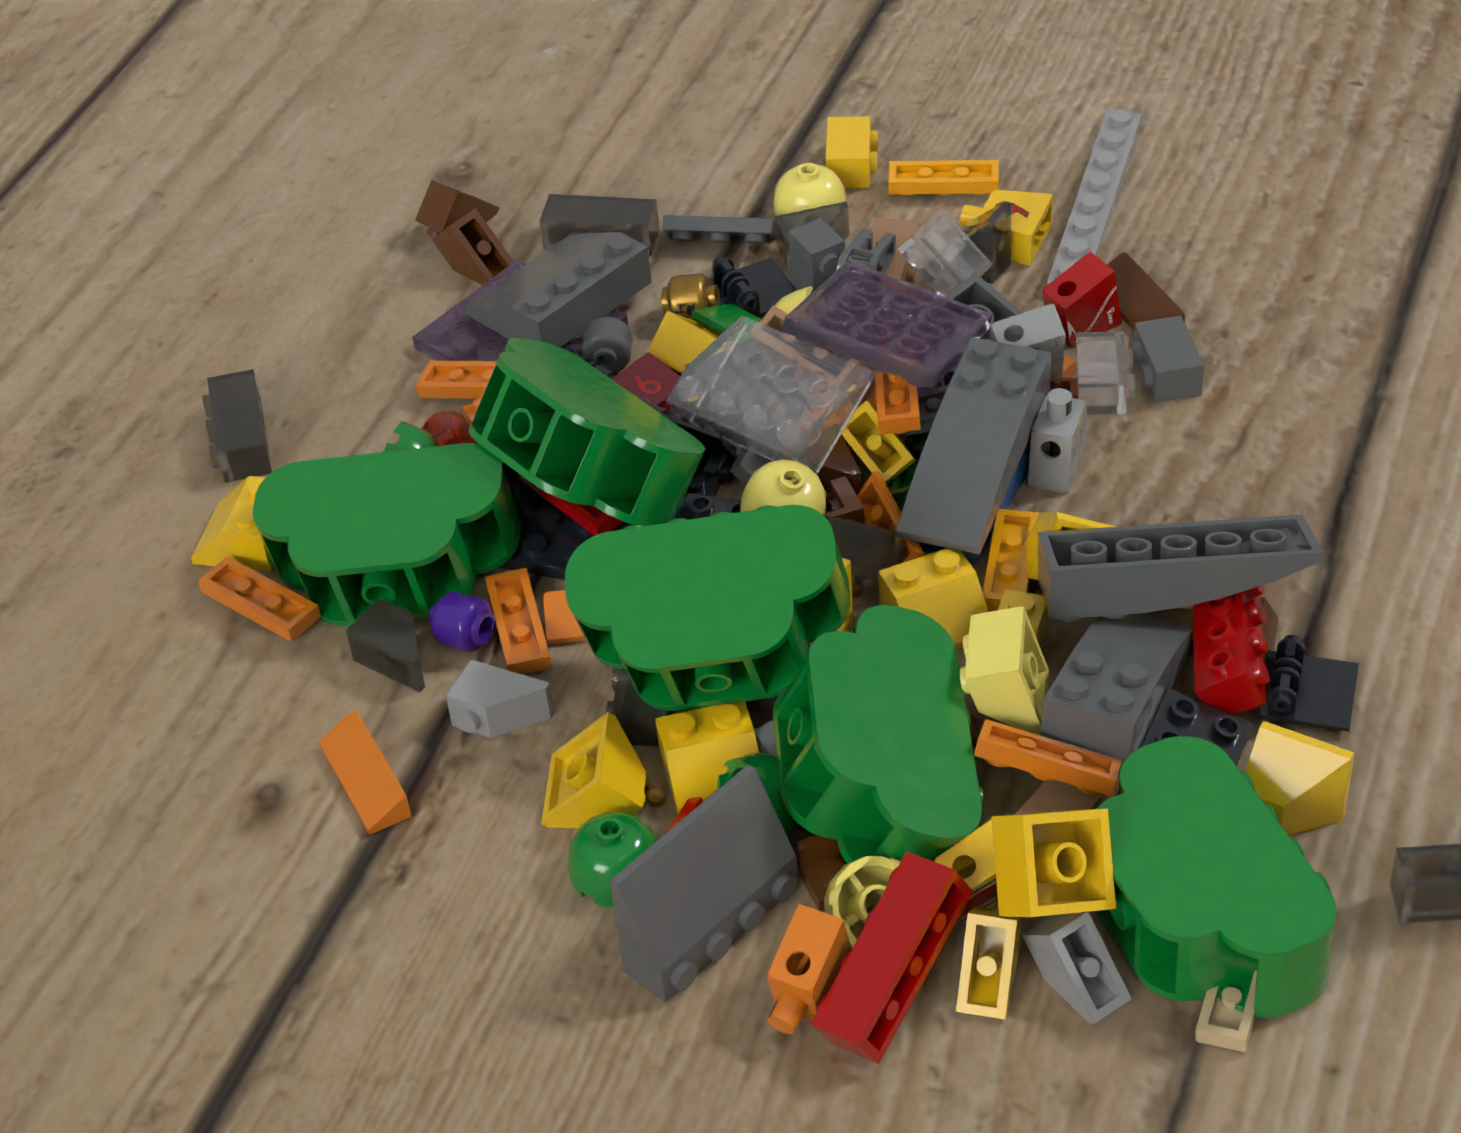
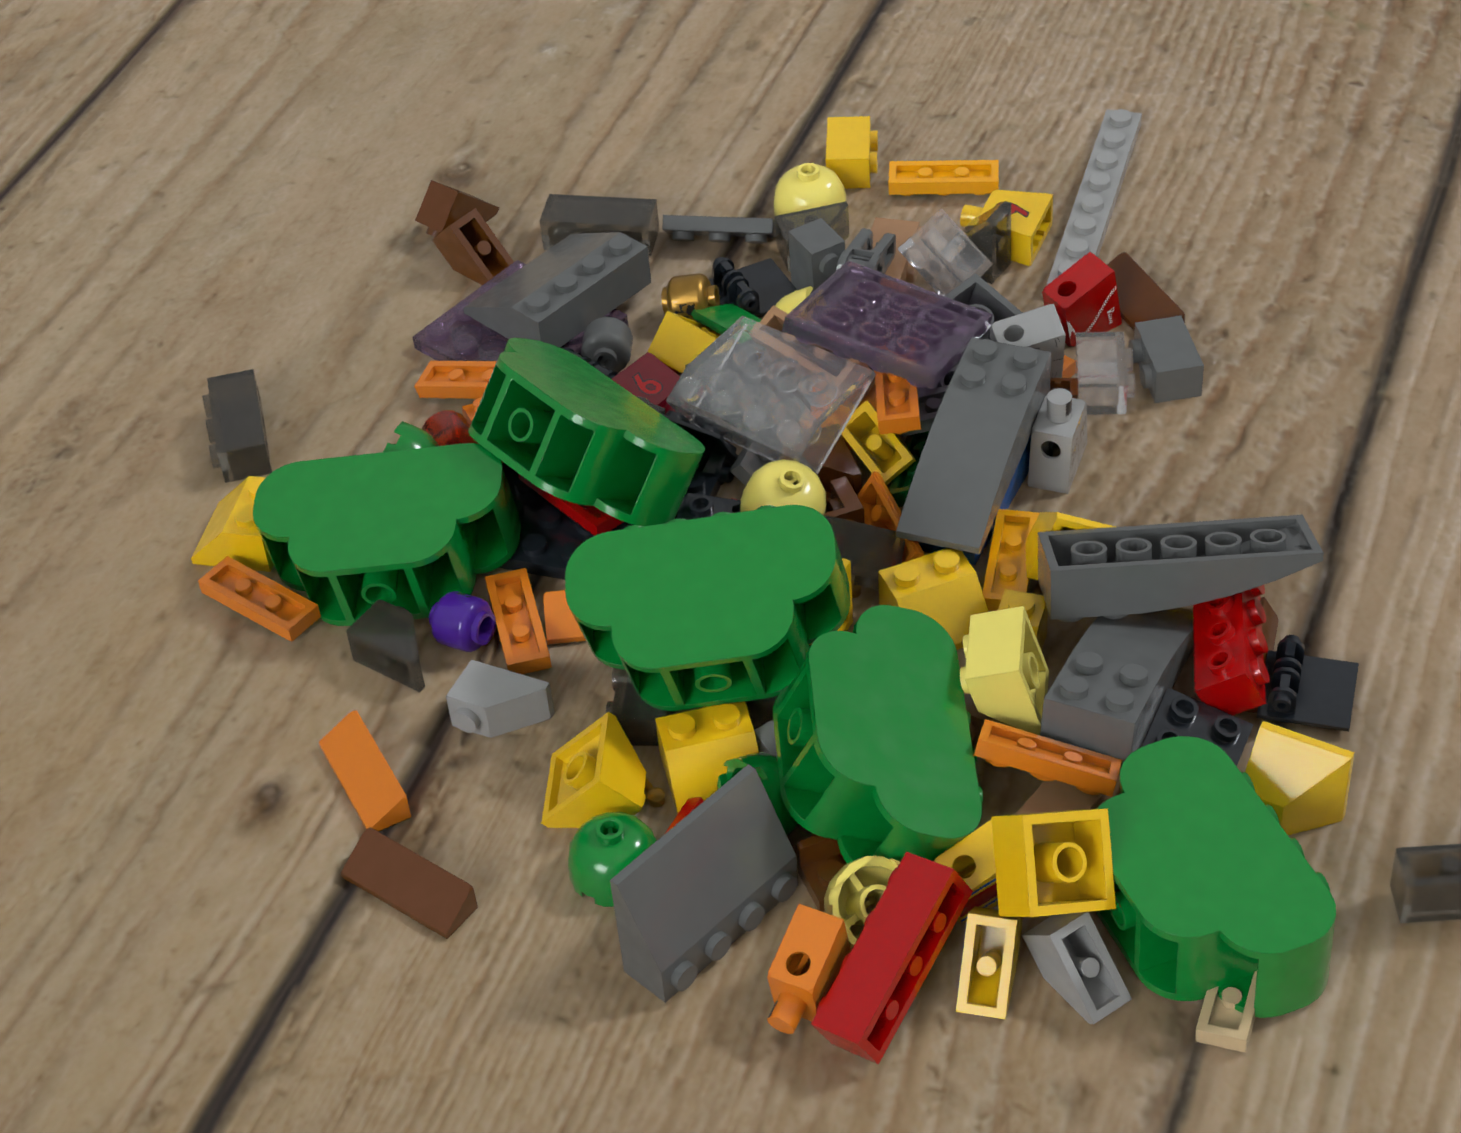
none -> reddish brown slope [341,827,478,939]

